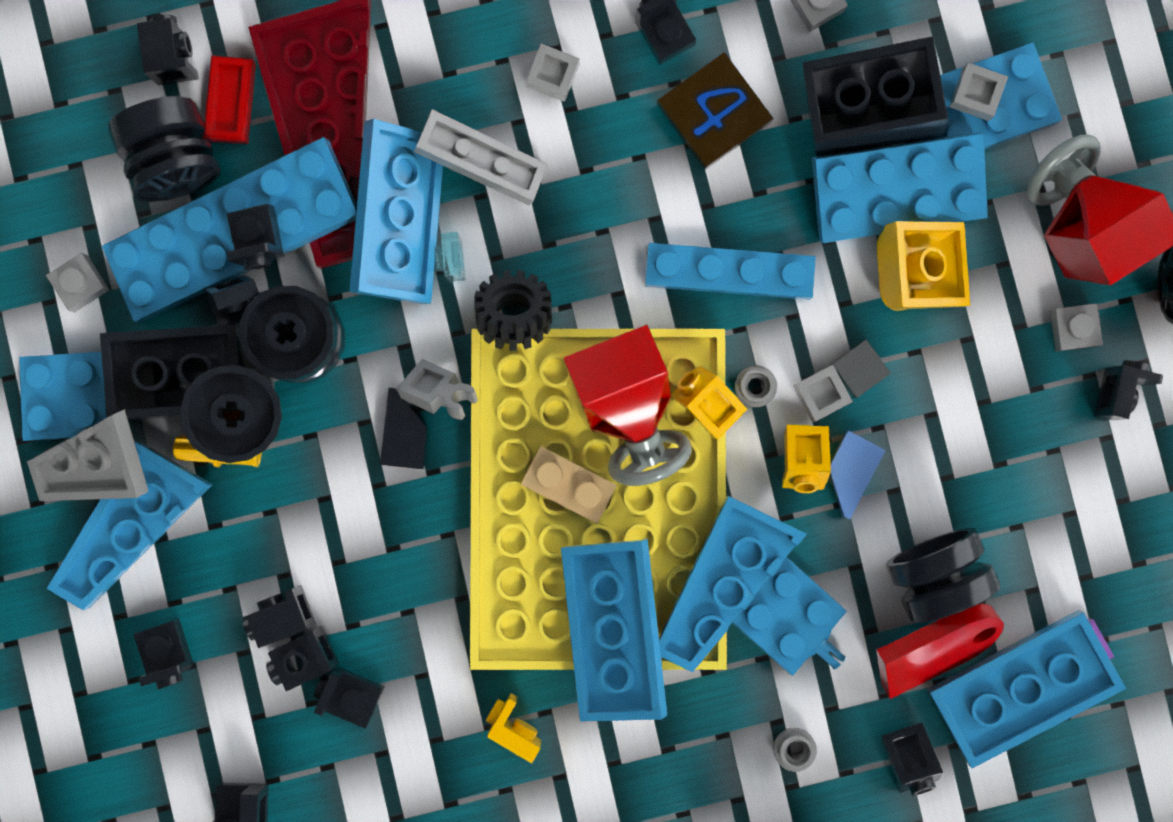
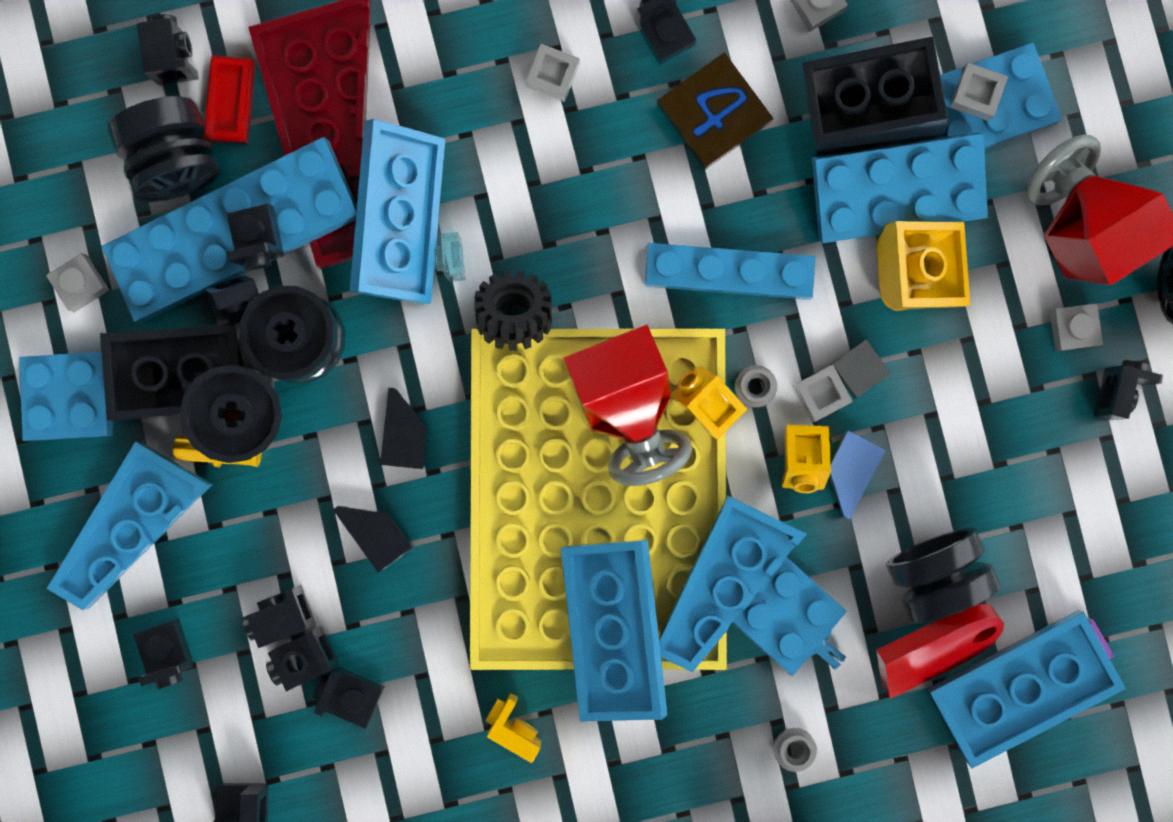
light grey wing [27,409,148,501] -> none
light grey plate [397,359,478,420] -> none
light grey plate [414,109,548,205] -> none
tan plate [521,446,617,524] -> none
black bracket [881,723,943,796] -> none
none -> black tile [333,506,414,573]

